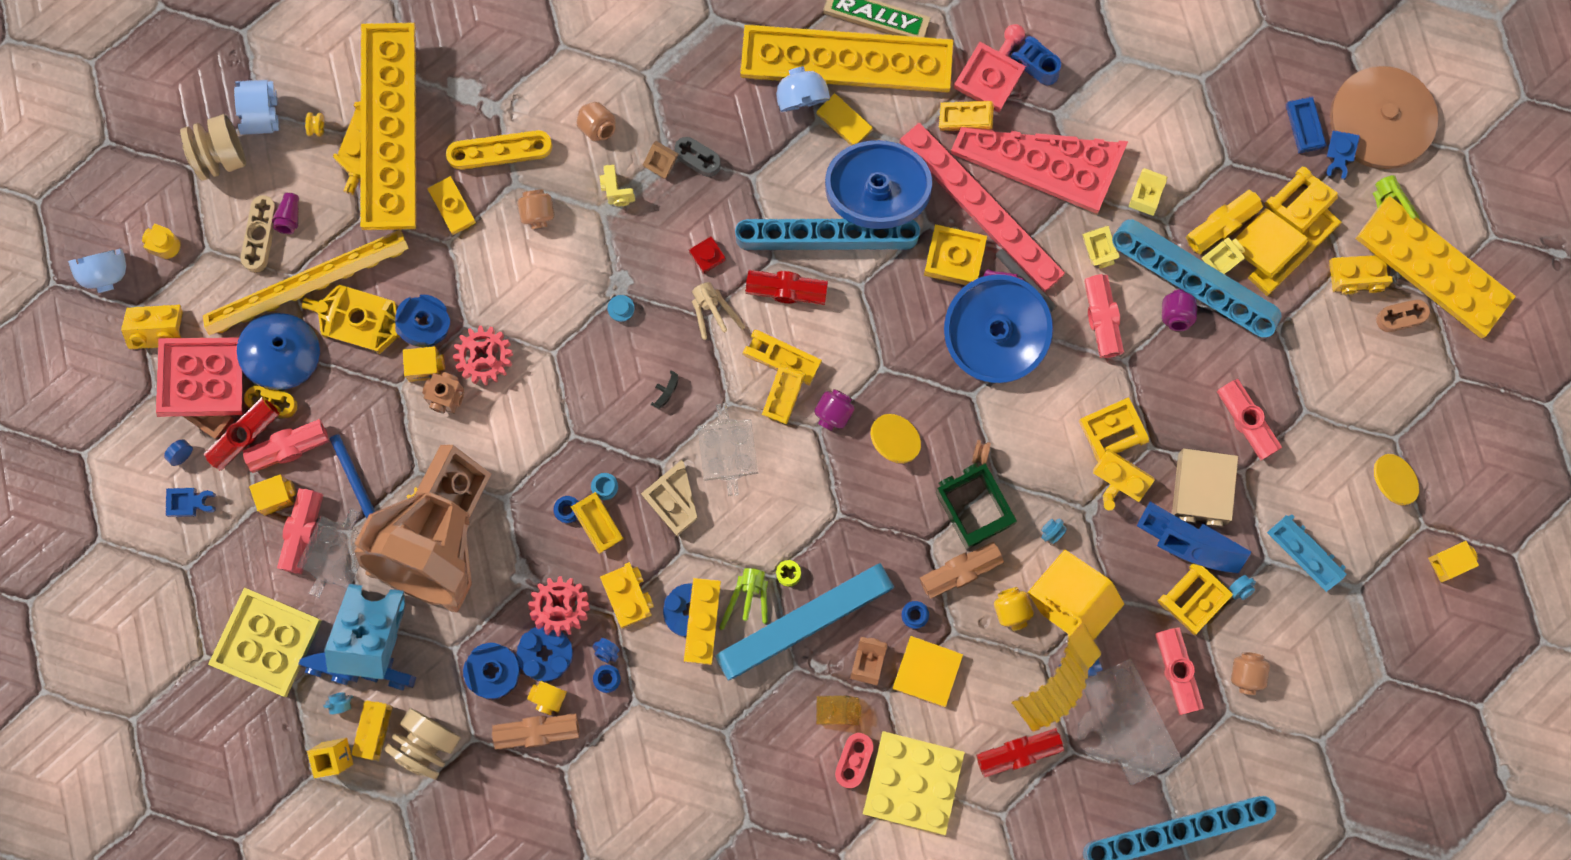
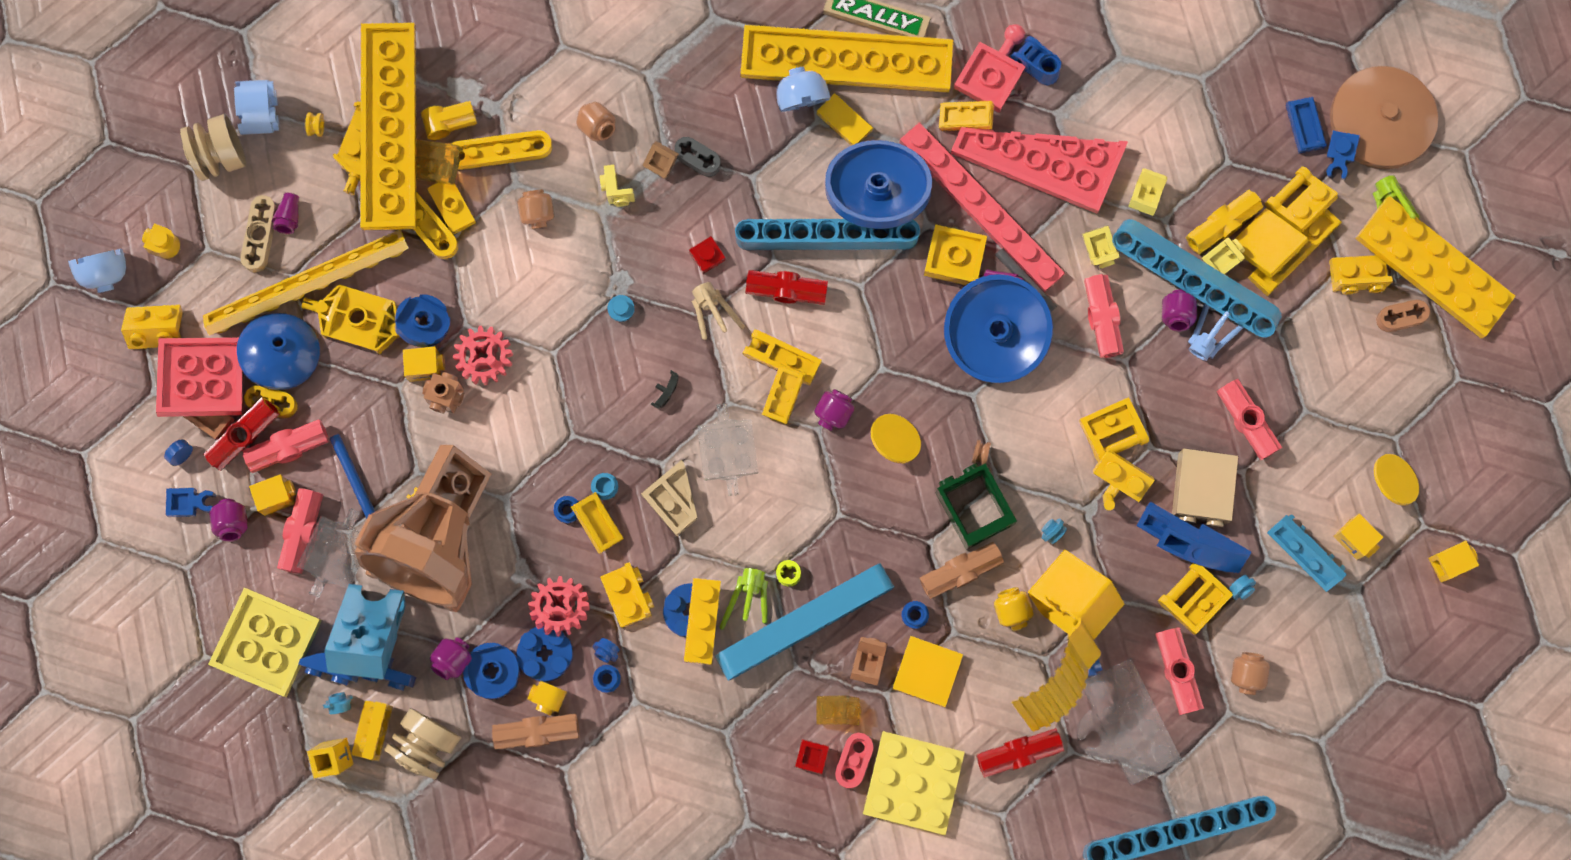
none -> magenta head [210,498,248,541]
none -> yellow plate [413,192,458,259]
none -> clear yellow plate [416,139,463,185]
none -> yellow piece [421,101,477,140]
none -> magenta head [429,637,472,680]
none -> red plate [795,739,829,774]
none -> light blue plant [1188,304,1244,361]
none -> yellow brick [1333,513,1383,560]

